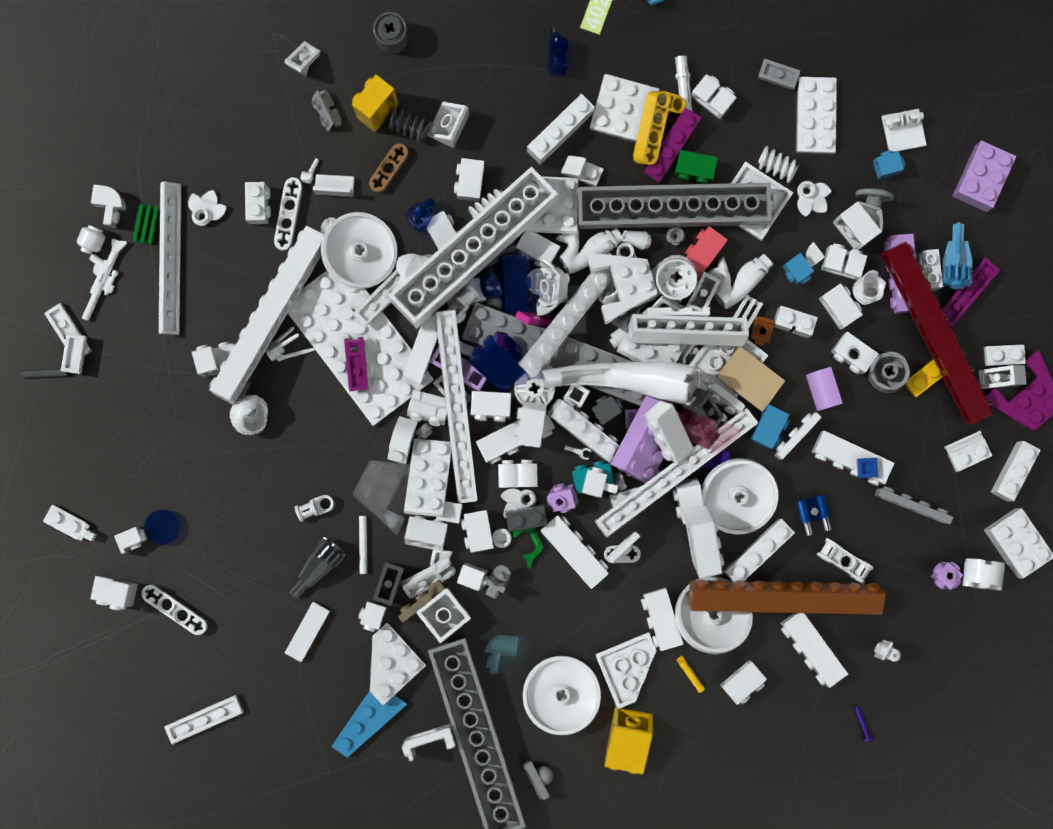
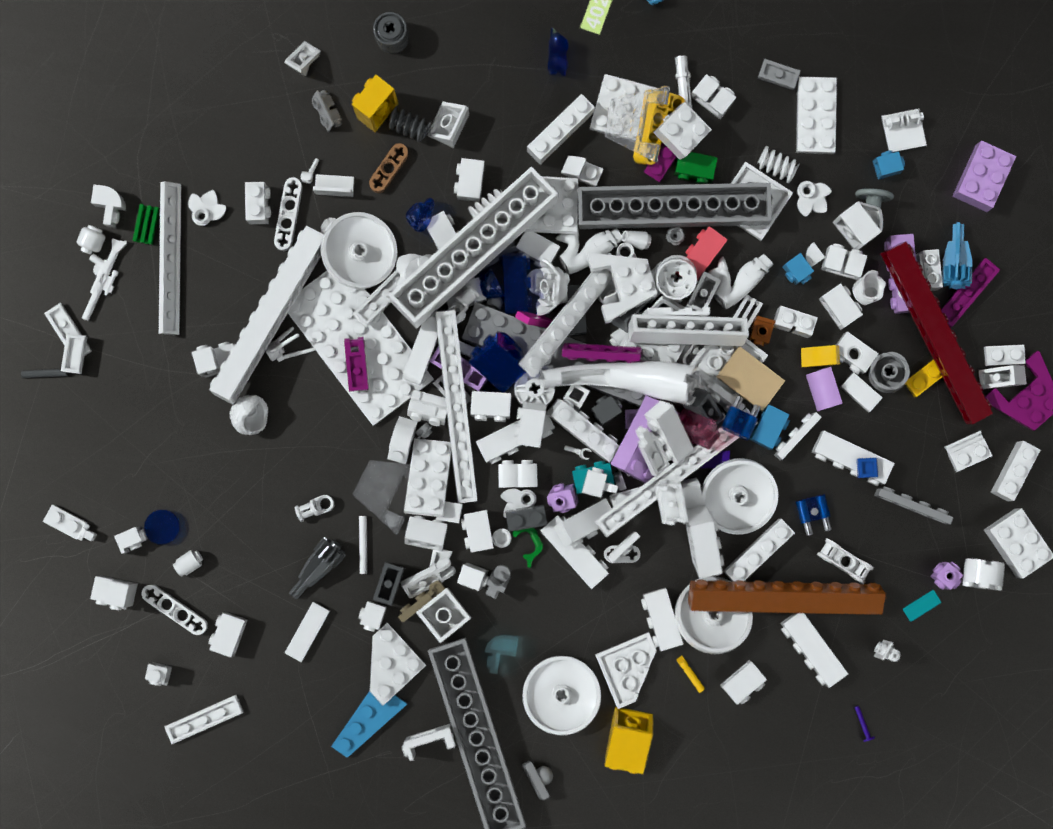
none -> white brick [145,662,172,686]
none -> white brick [173,549,203,577]
none -> white brick [208,612,248,657]
none -> white brick [553,498,612,548]
none -> magenta plate [562,343,642,363]
none -> clear wing [605,86,670,162]
none -> white hinge [635,426,670,476]
none -> white brick [653,102,712,160]
none -> white hinge [655,481,688,525]
none -> clear blue piece [721,396,761,441]
none -> yellow tile [801,345,840,368]
none -> white tile [840,372,882,412]
none -> teal sticker [903,590,941,622]

